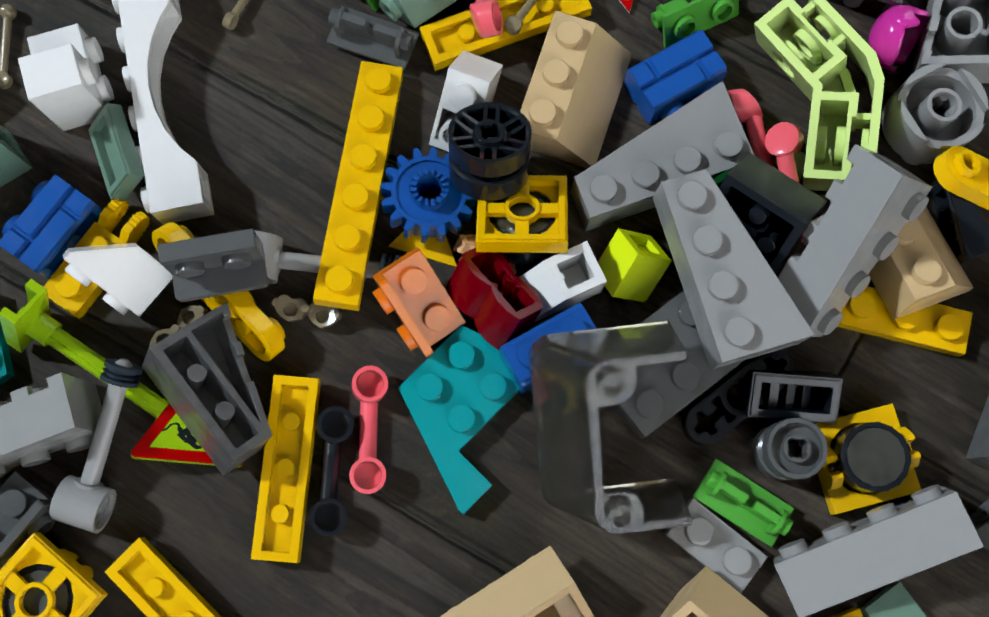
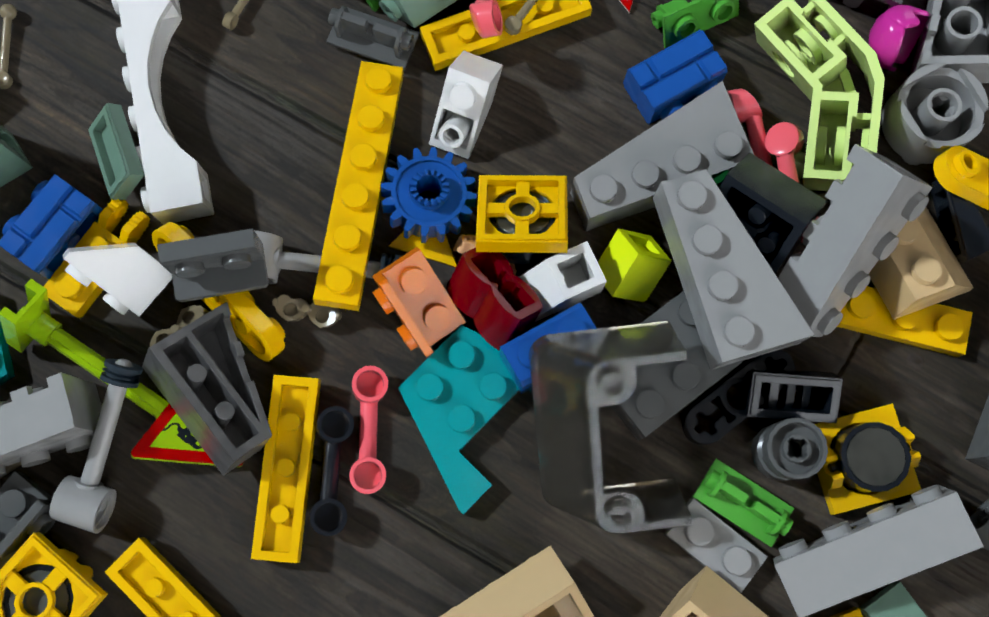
white brick [18,23,114,131] -> none
black wheel [448,102,532,201] -> none
tan slope [520,10,632,169] -> none

